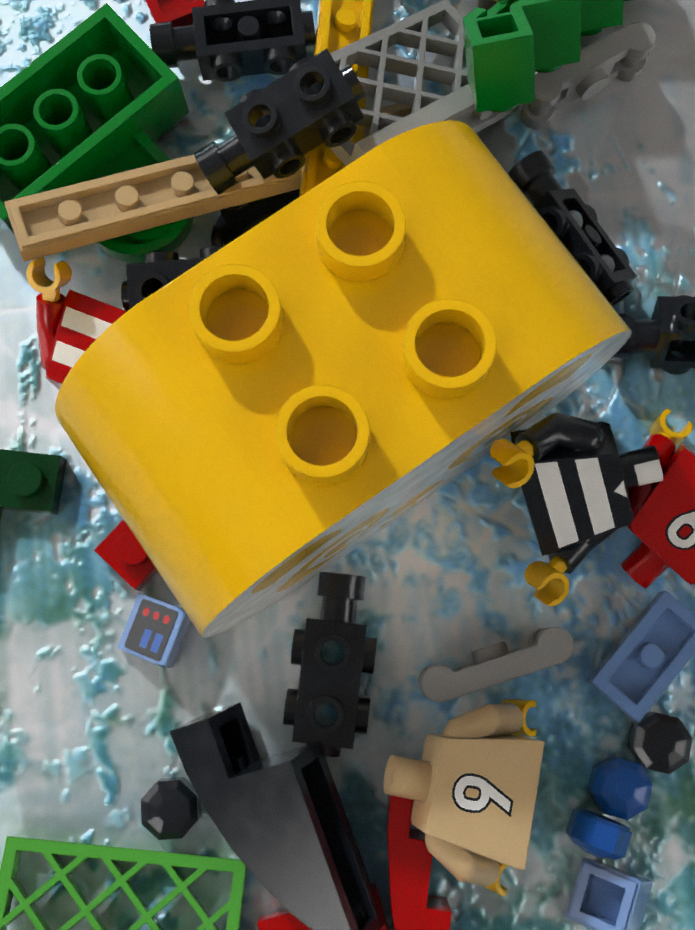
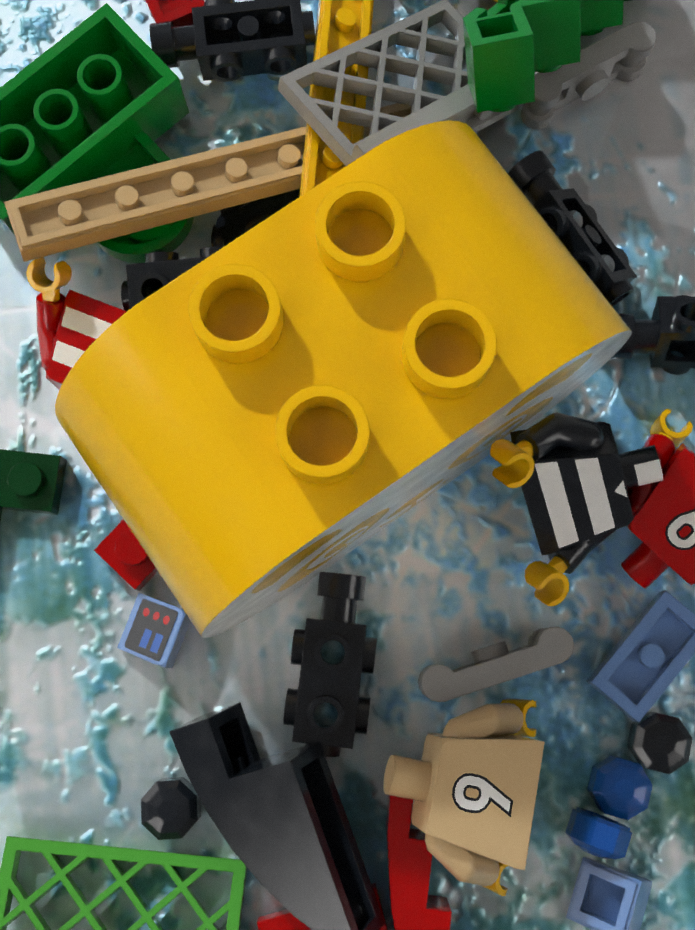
black brick [194,48,366,195] -> none

